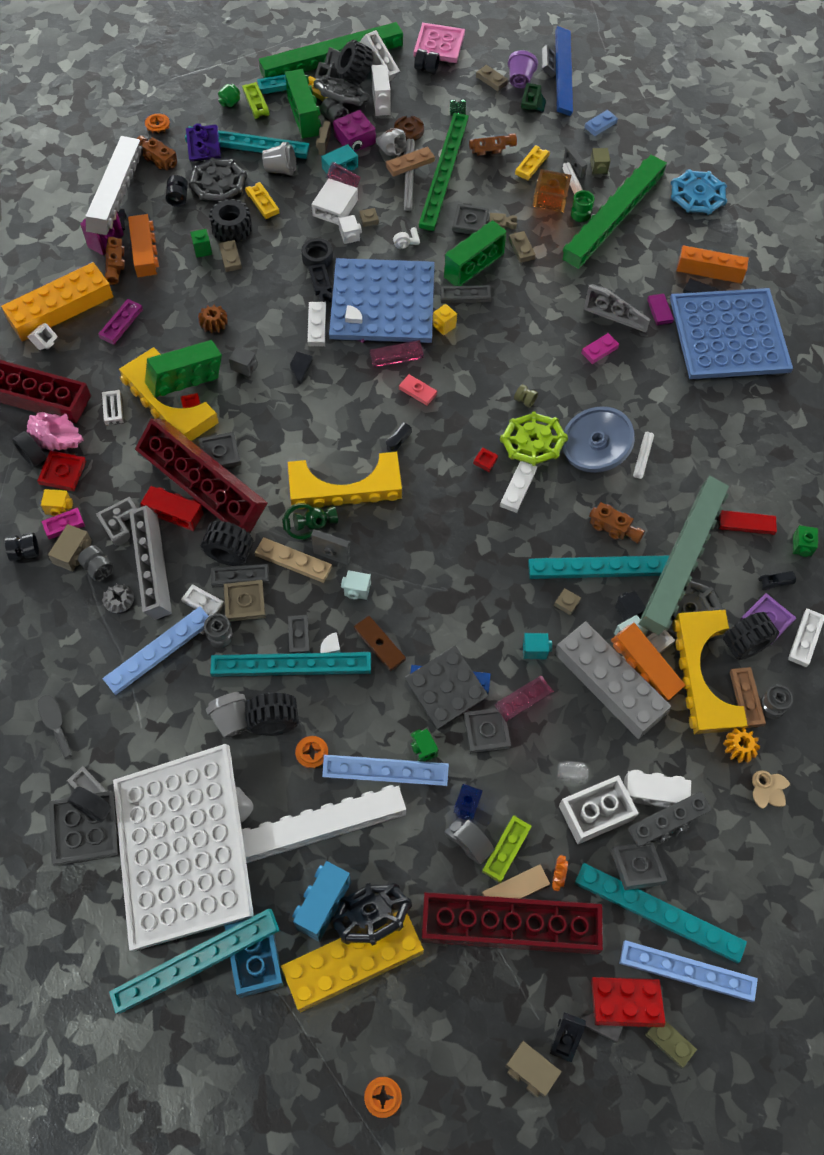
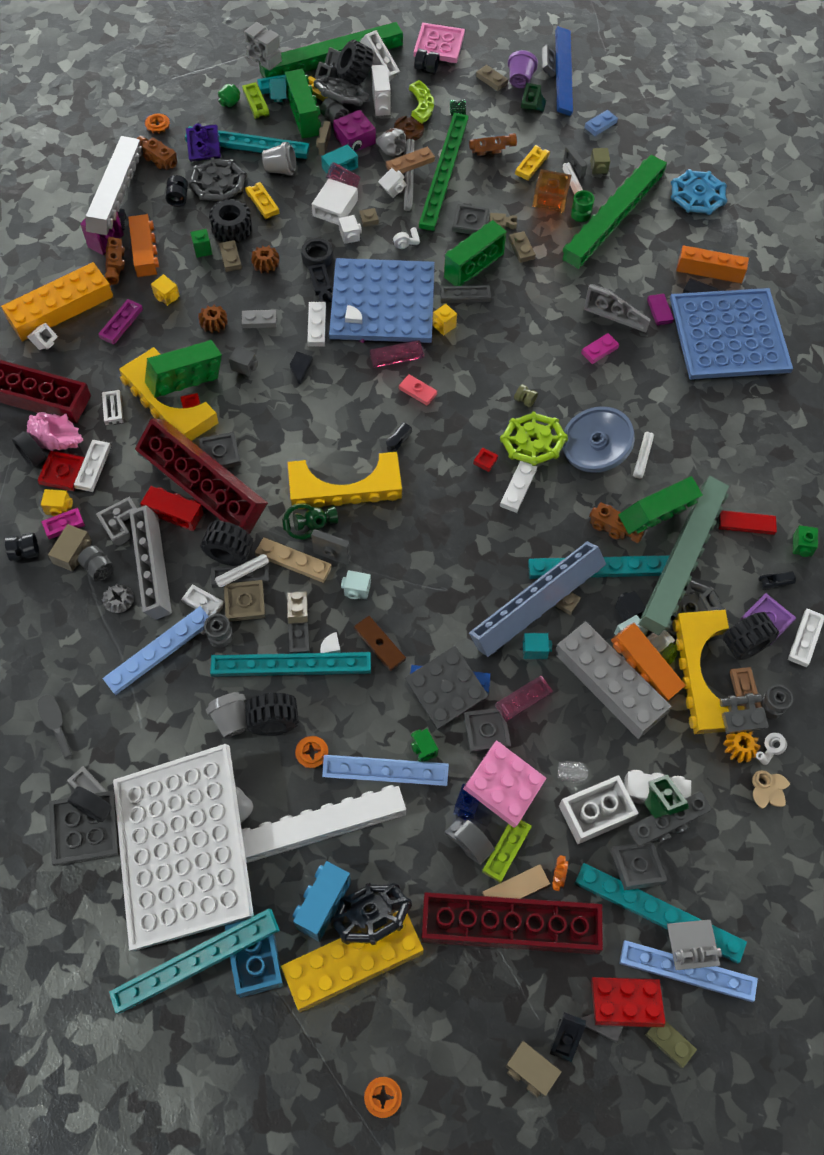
none -> white plate [74,440,111,492]
none -> yellow brick [151,274,180,306]
none -> white axle [215,554,269,587]
none -> light grey plate [242,310,277,328]
none -> light grey brick [244,22,282,70]
none -> dark orange gear [251,245,279,273]
none -> teal brick [268,78,287,102]
none -> plate [287,592,308,624]
none -> white brick [378,168,407,198]
none -> lime tile [409,80,434,124]
none -> bright pink plate [463,740,546,828]
none -> sand blue brick [469,541,606,657]
none -> green brick [618,476,703,534]
none -> dark green slope [645,774,689,818]
none -> clear neon green tile [661,643,677,665]
none -> light grey hinge [667,919,722,970]
none -> dark grey plate [720,693,769,734]
none -> white plate [756,733,787,765]

